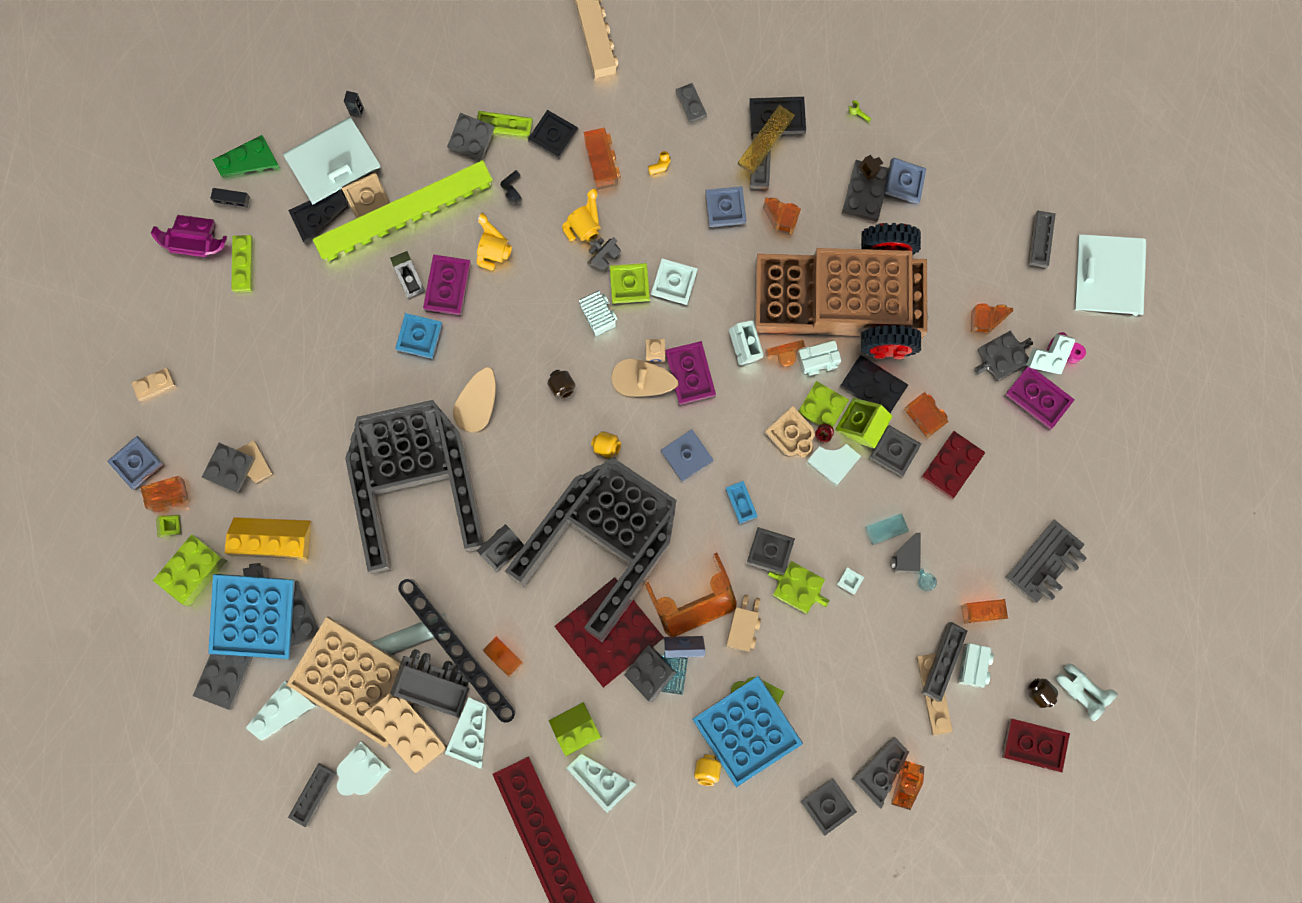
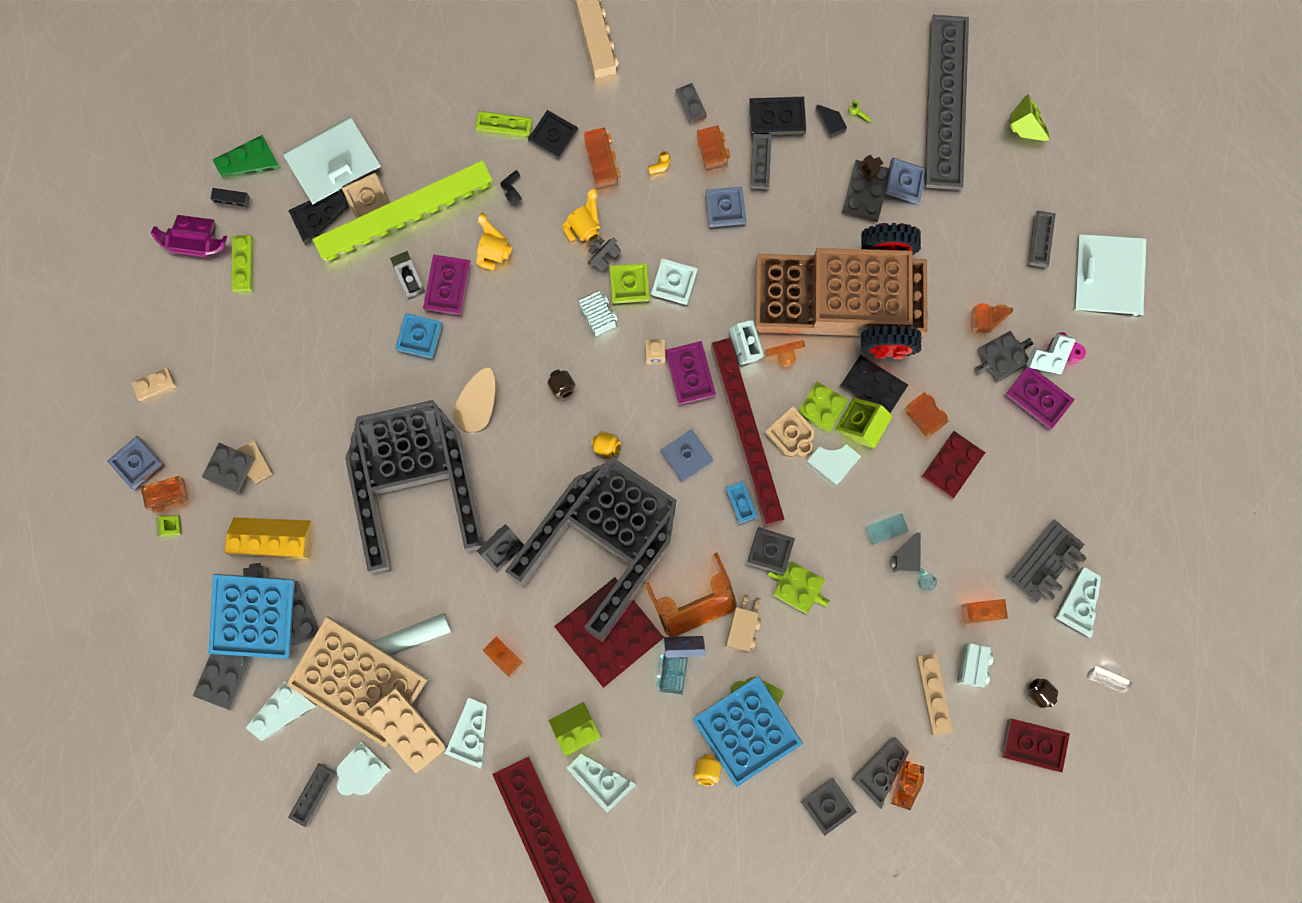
lime brick [152,534,228,607] -> none
black piece [344,91,364,118] -> none
dark grey hinge [390,649,469,718] -> none
black beam [398,579,516,723] -> none
dark grey plate [447,113,495,161] -> none
tan shield [611,359,678,397] -> none
dark grey plate [624,645,677,702] -> none
clear yellow plate [737,105,795,175] -> none
clear orange slope [763,197,801,235] -> none
light aqua brick [797,340,841,376] -> none
dark red bush [815,423,834,443] -> none
light aqua plate [837,567,864,595] -> none
dark grey plate [869,425,922,477] -> none
dark grey tile [922,622,968,702] -> none
light aqua piece [1056,664,1118,721] -> none
none -> clear orange brick [696,125,730,171]
none -> dark red brick [711,338,785,528]
none -> black tile [815,105,847,137]
none -> dark grey plate [925,14,969,190]
none -> lime slope [1009,94,1050,141]
none -> light aqua wing [1056,567,1101,638]
none -> clear tile [1087,662,1133,693]

